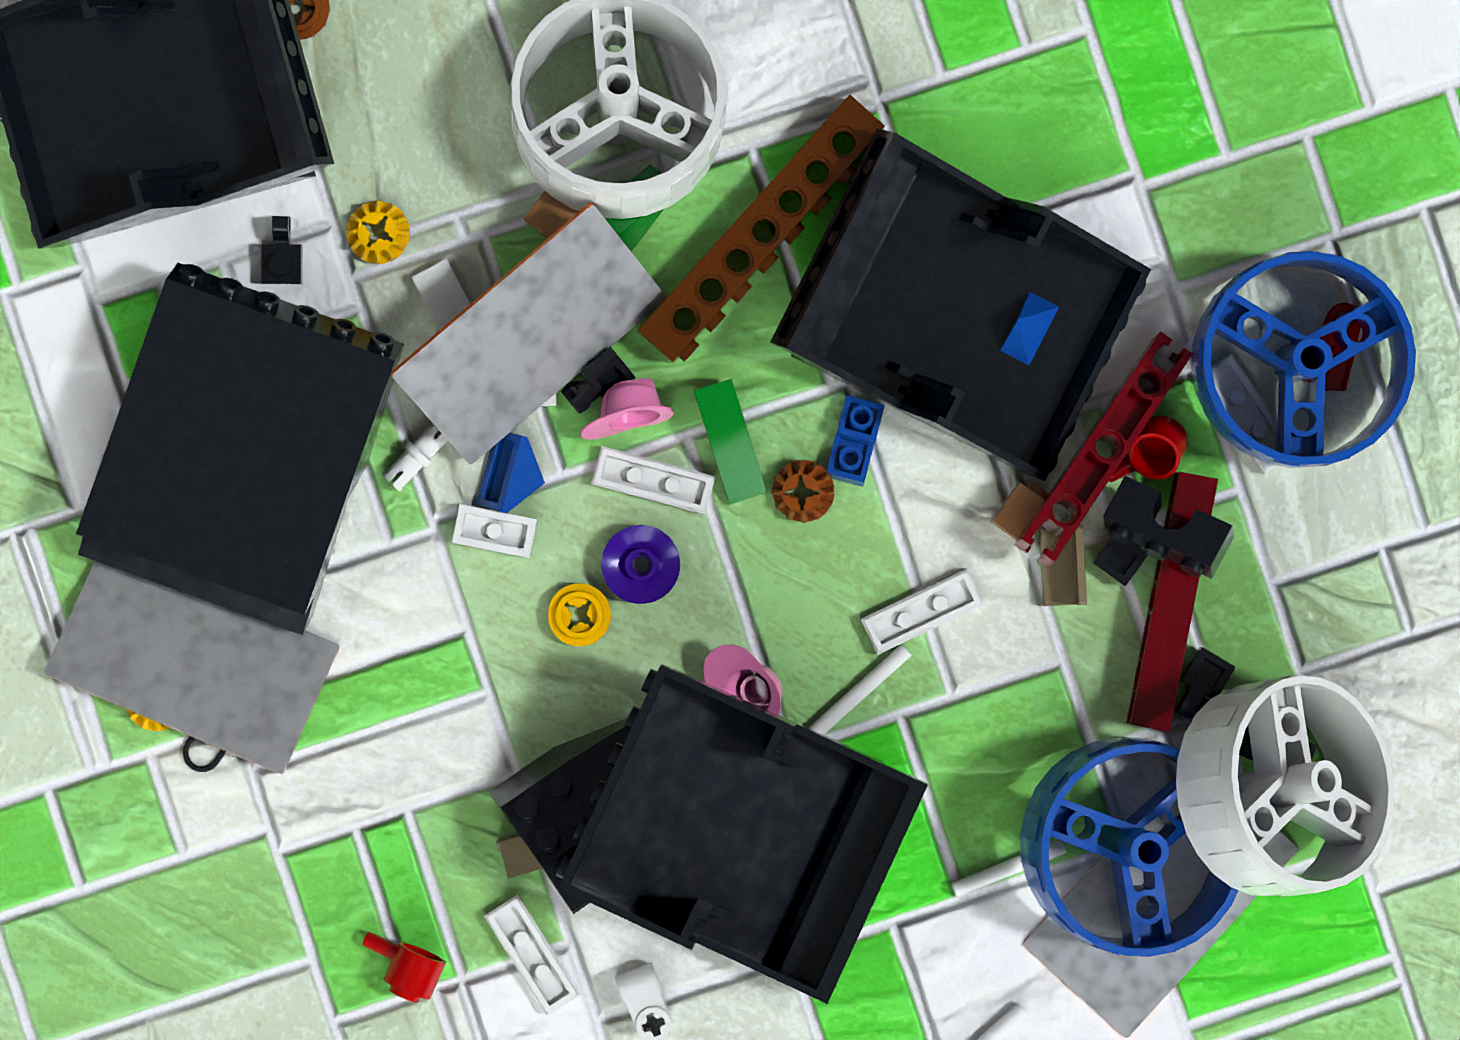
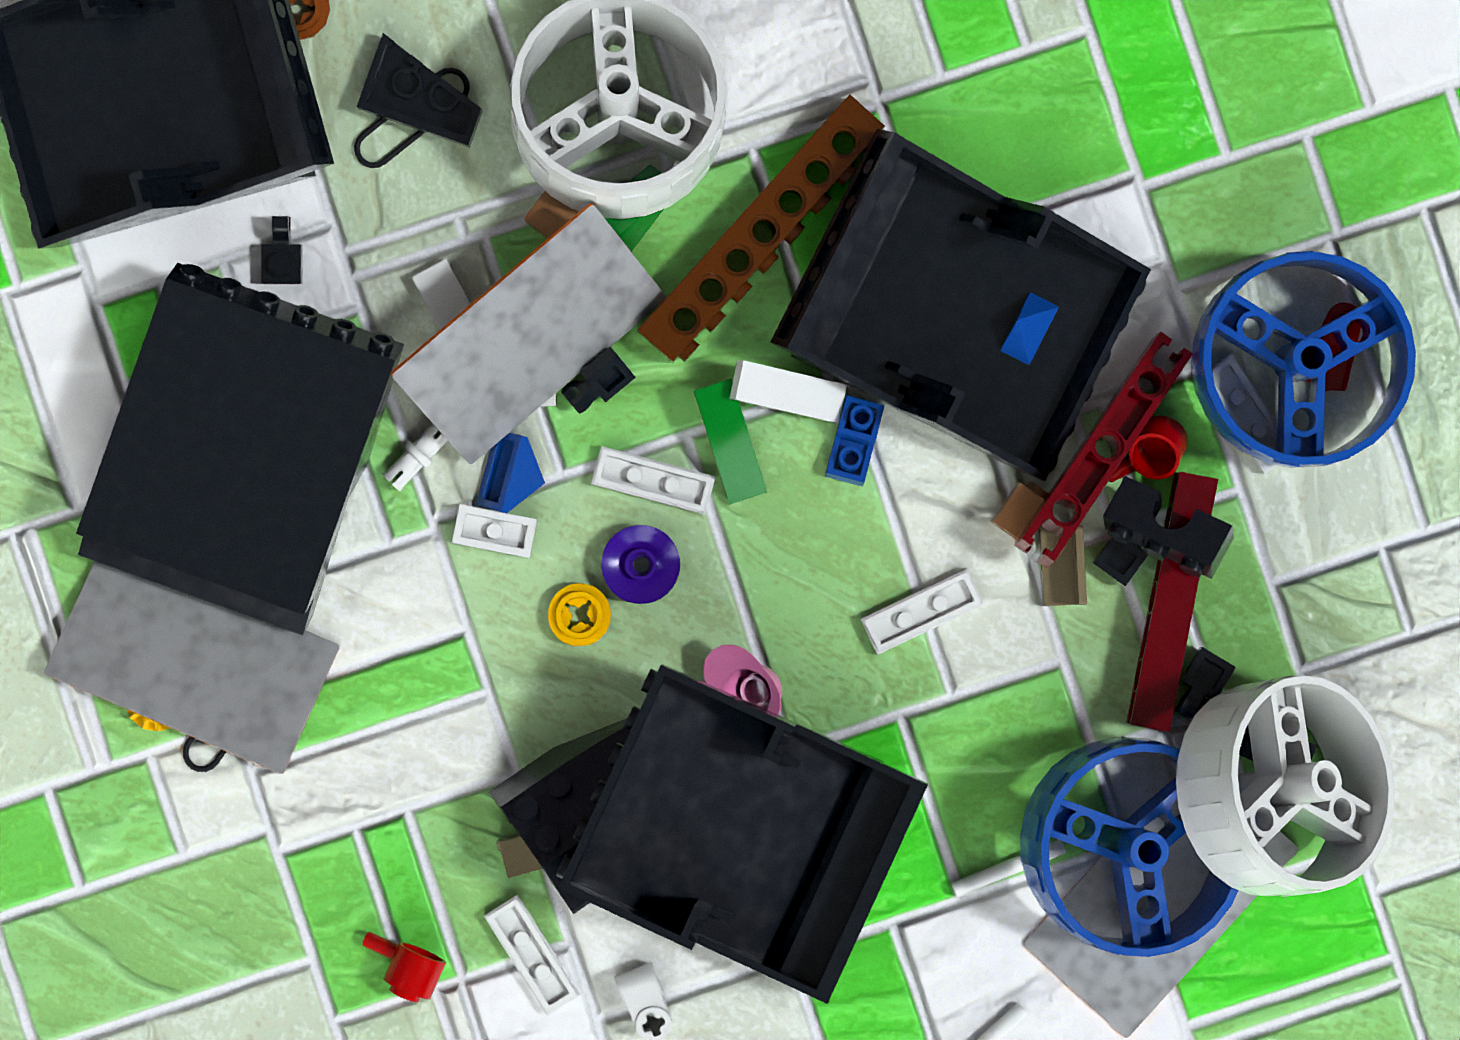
yellow gear [346,200,410,264] -> none
bright pink piece [580,378,674,440] -> none
dark orange gear [771,460,835,523] -> none
white bar [809,644,912,735] -> none
none -> black piece [354,68,470,168]
none -> black wing [357,33,483,148]
none -> white tile [729,360,847,423]

